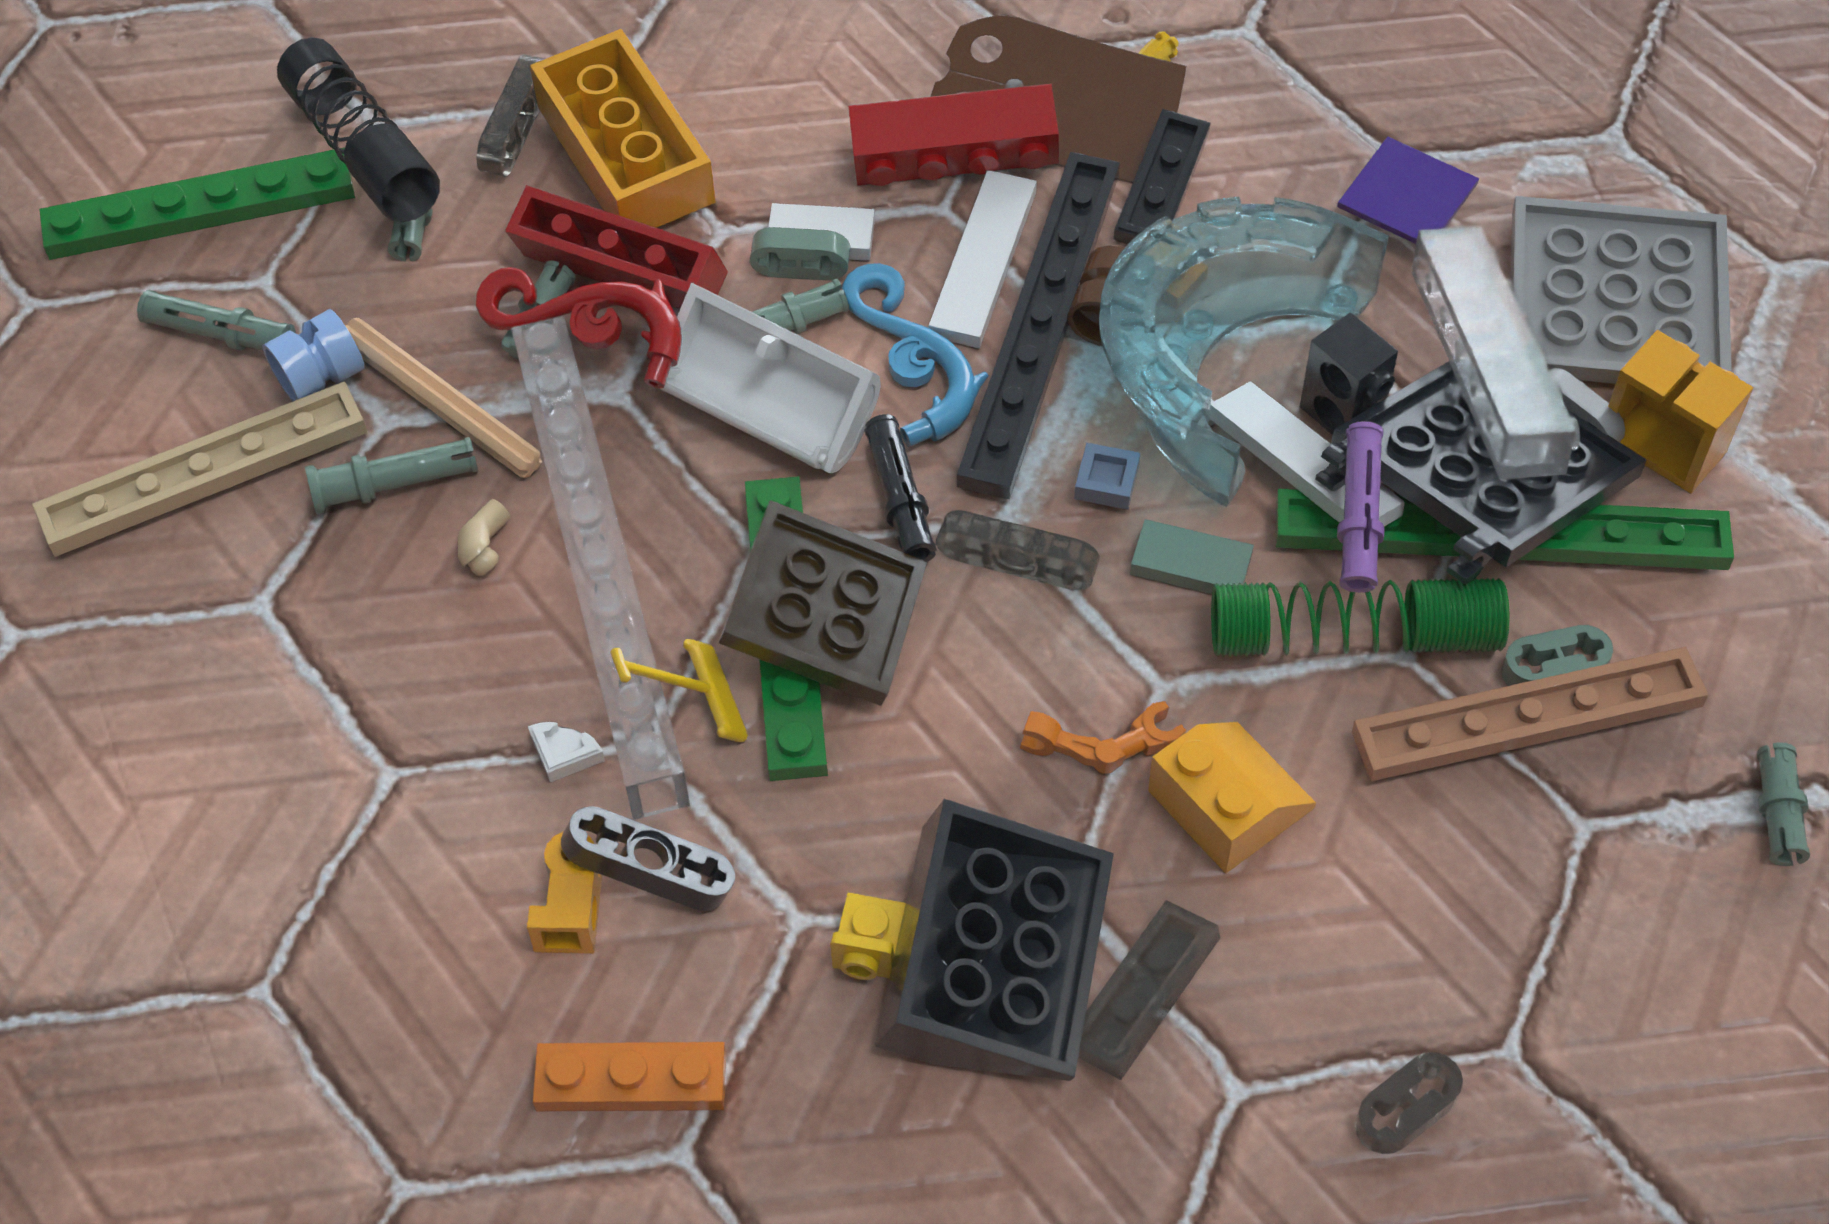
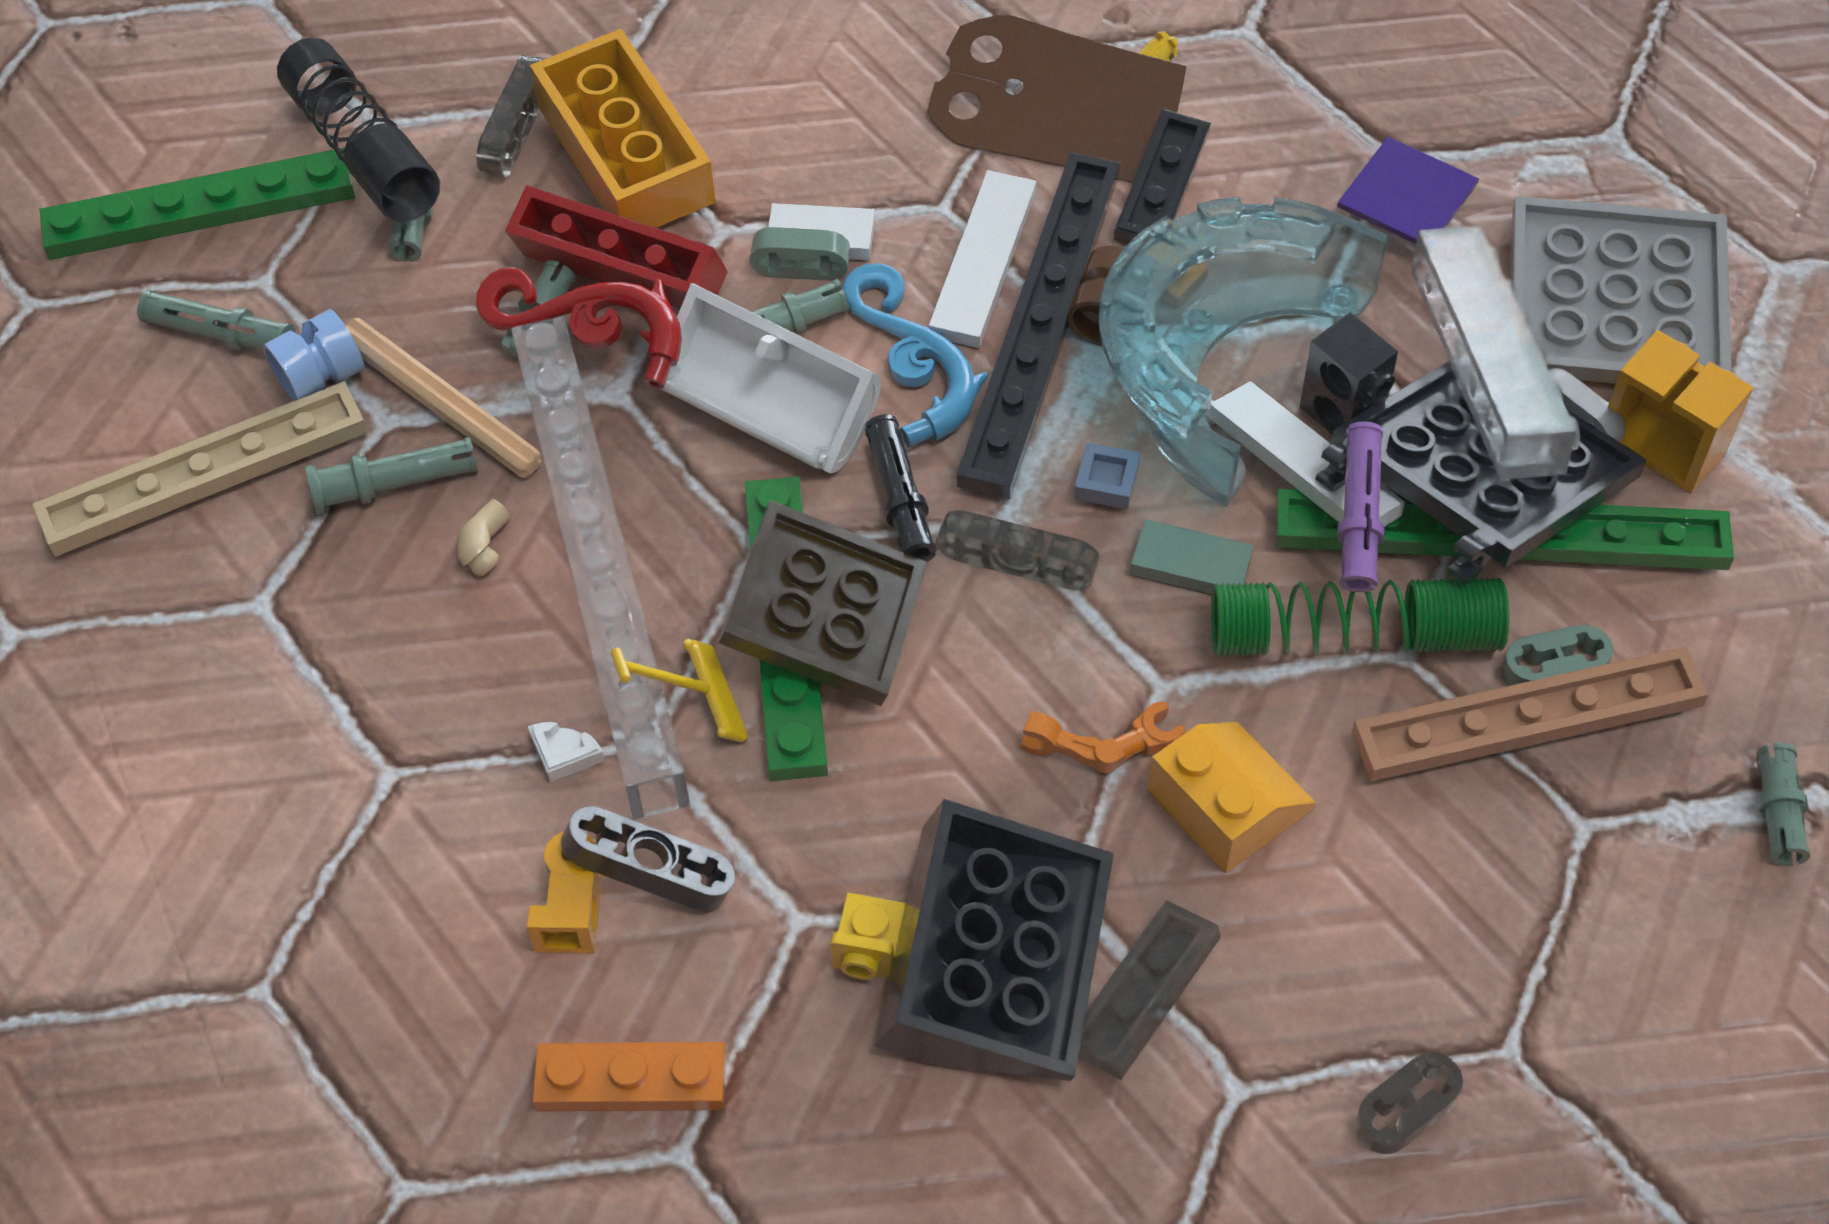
red brick [848,84,1059,186] -> none

